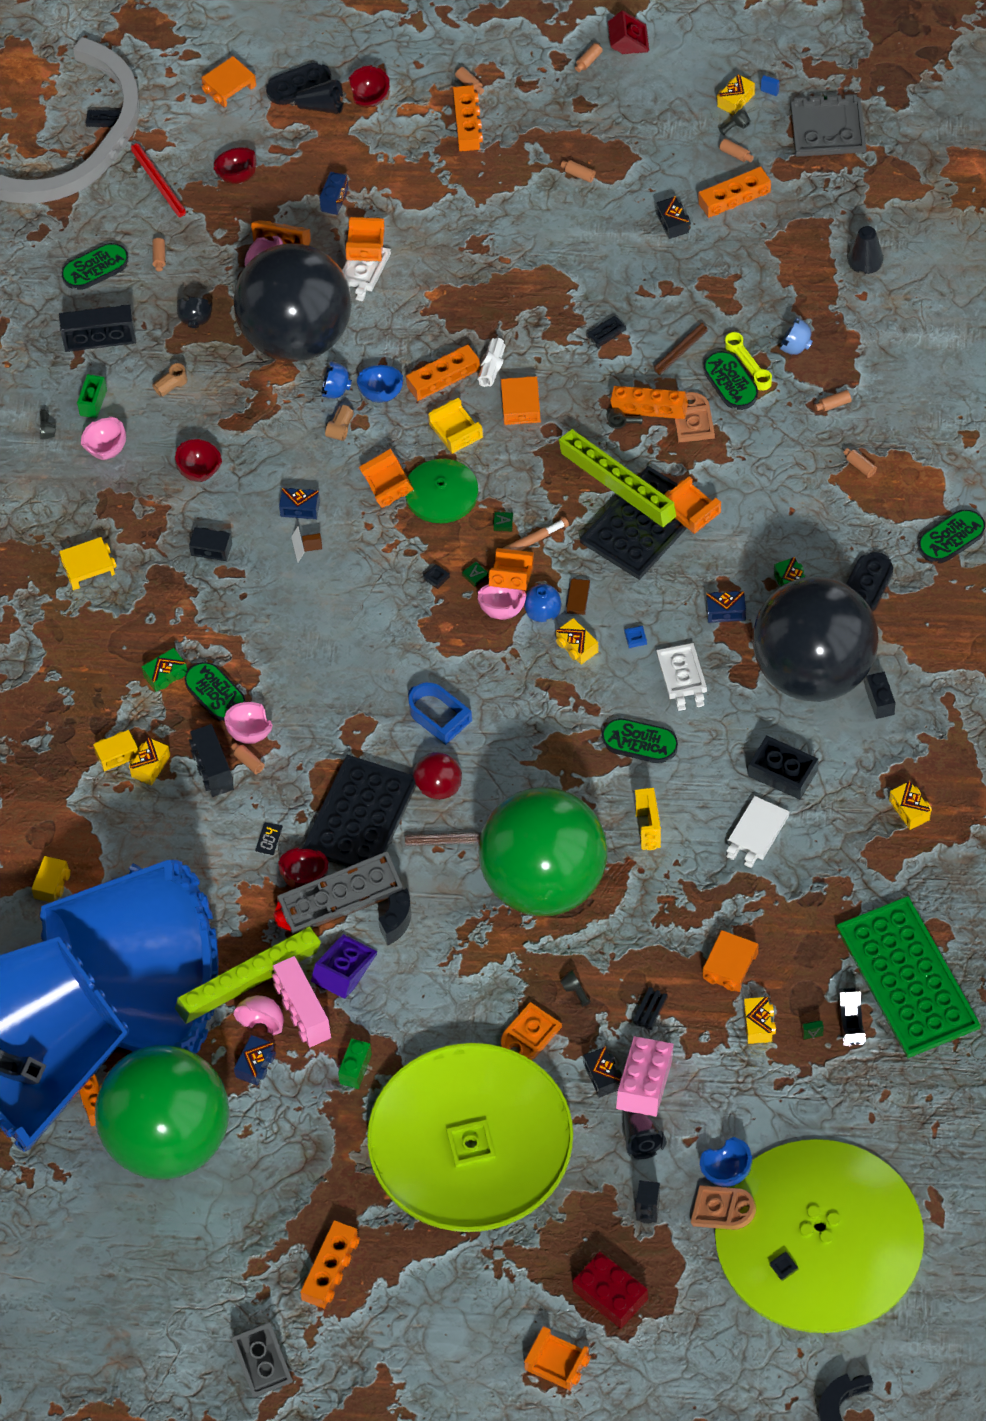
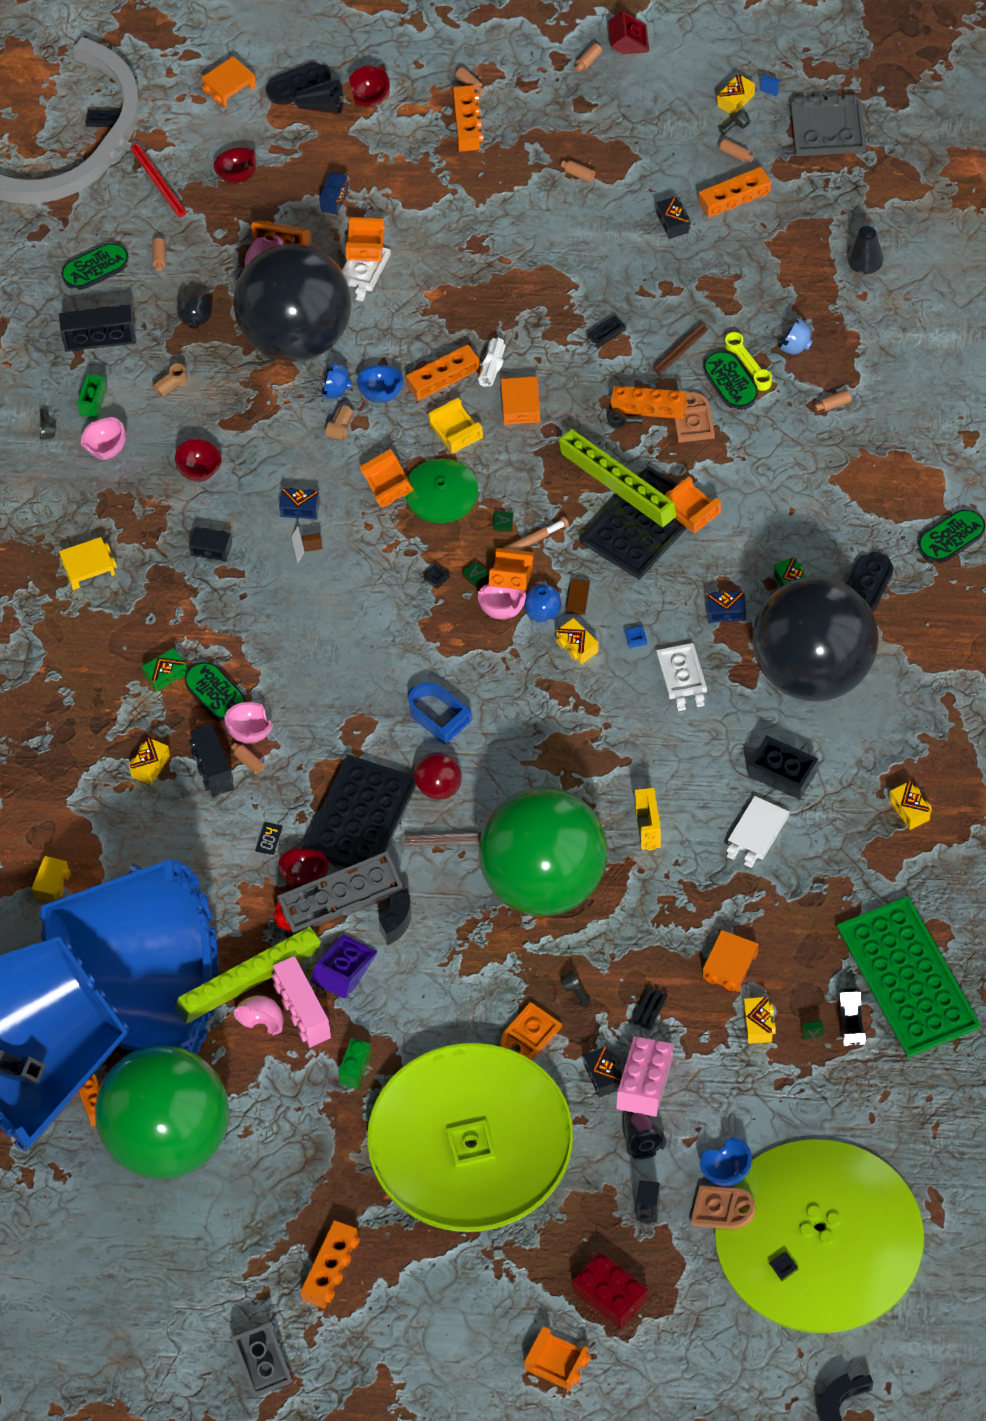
yellow brick [93,730,138,772] -> none
dark blue brick [234,1035,276,1086] -> none
tile [602,718,678,763] -> none
nougat cylinder [843,448,877,478] -> none
black brick [865,671,896,719] -> none

